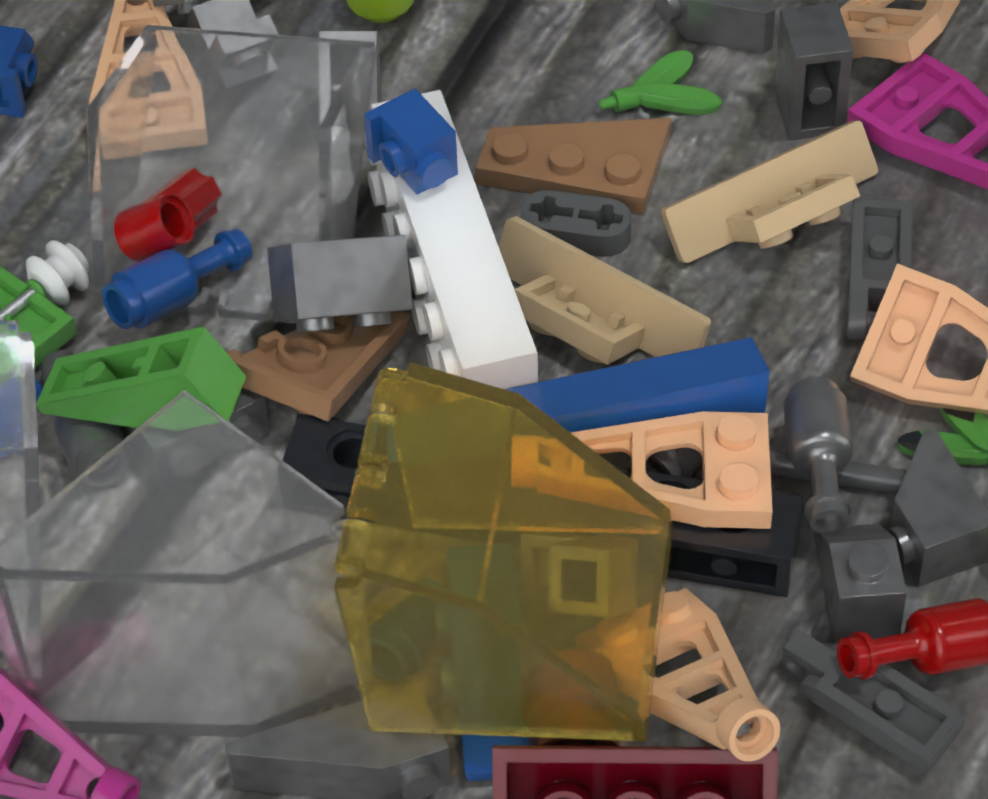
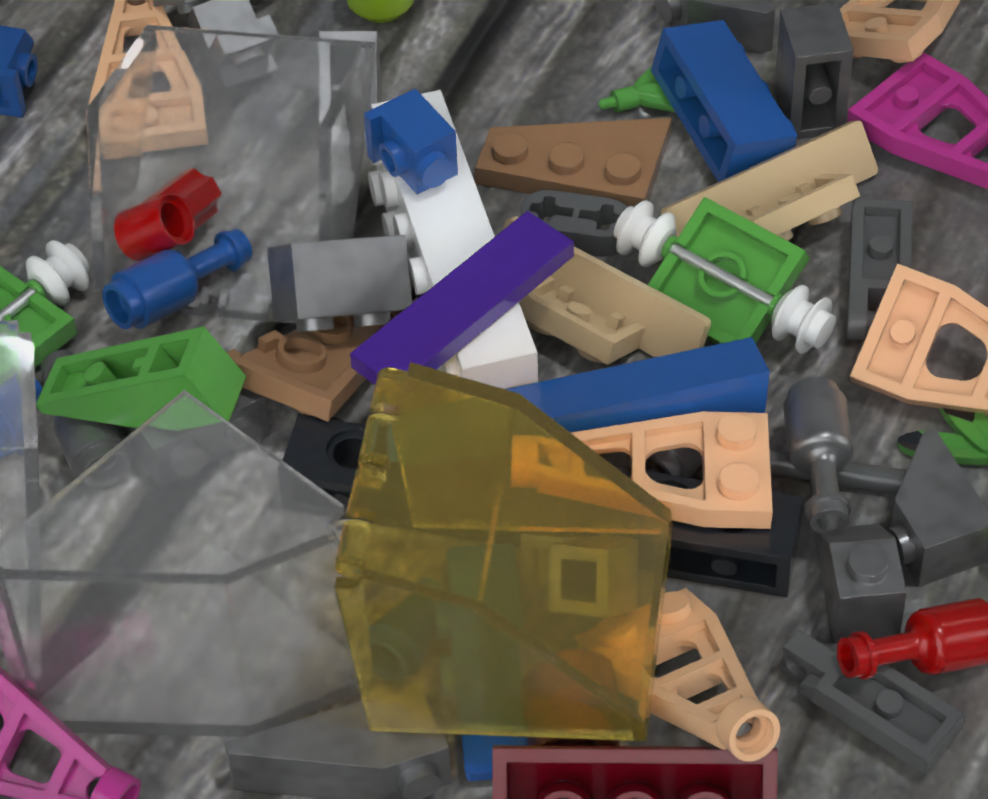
none -> dark purple tile [350,211,574,402]
none -> bright green plate [614,197,836,354]
none -> blue brick [650,20,798,182]

